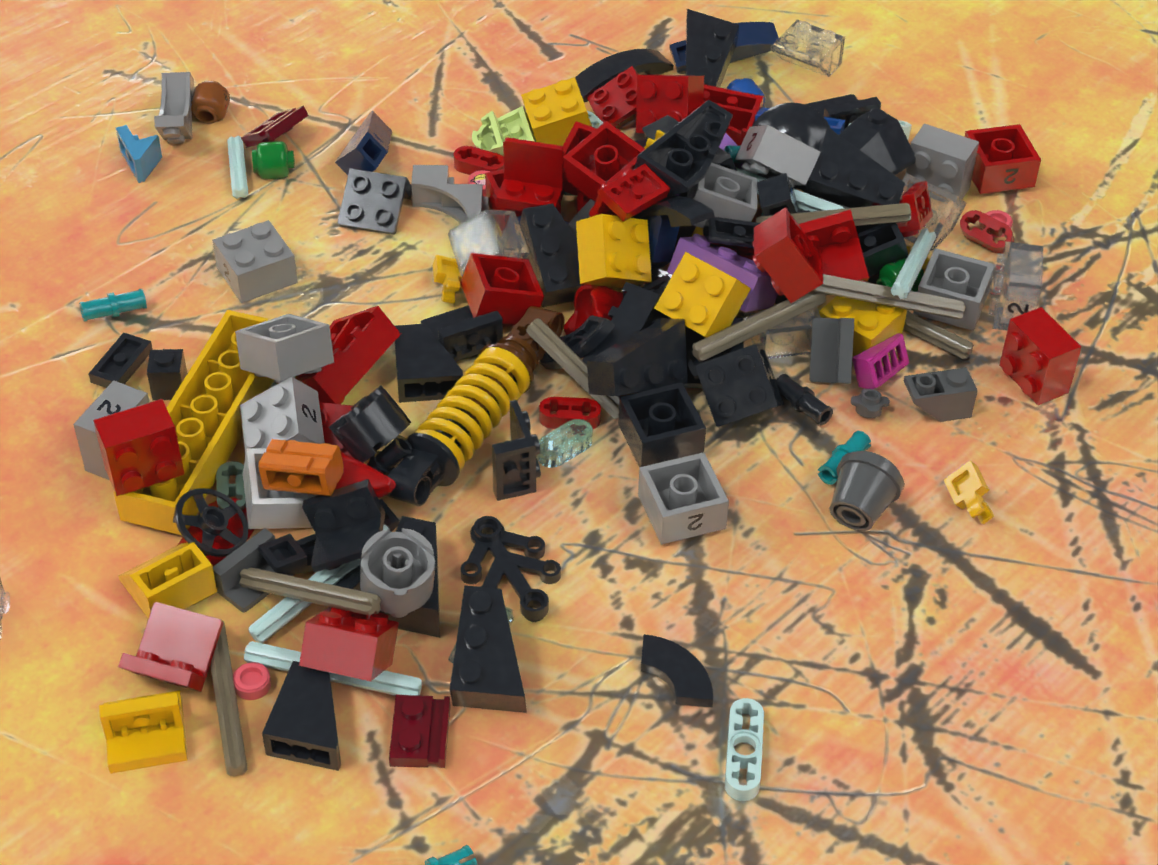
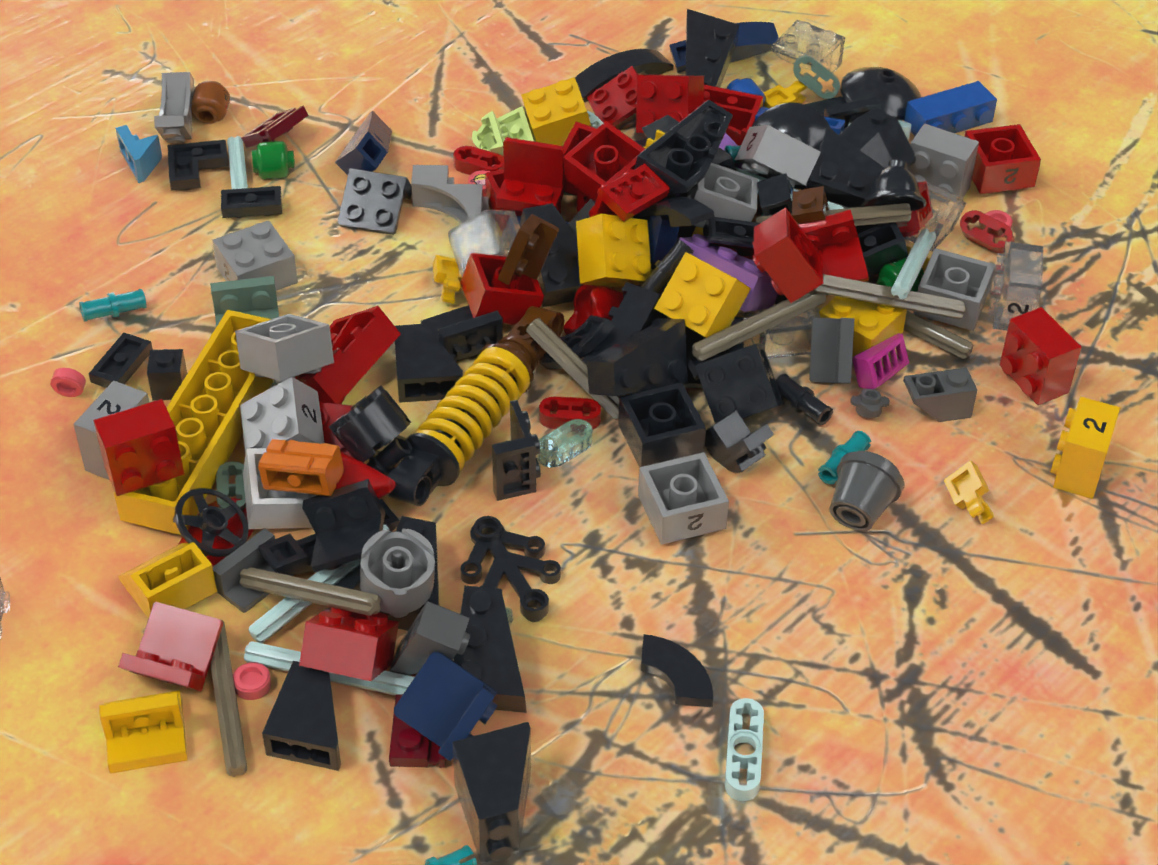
none -> coral tile [50,368,86,397]
none -> black plate [167,139,228,191]
none -> sand green bracket [210,276,279,327]
none -> black plate [221,186,282,218]
none -> dark grey slope [389,601,470,675]
none -> dark blue bracket [394,651,498,761]
none -> black slope [452,722,531,863]
none -> reddish brown bracket [498,214,559,285]
none -> black pin [640,239,694,294]
none -> black brick [705,411,774,473]
none -> yellow plate [763,81,807,108]
none -> reddish brown bracket [792,186,830,224]
none -> sand green beam [793,55,840,99]
none -> black dish [840,67,921,120]
none -> black hat [861,160,927,212]
none -> blue brick [904,81,997,136]
none -> yellow brick [1050,396,1121,499]

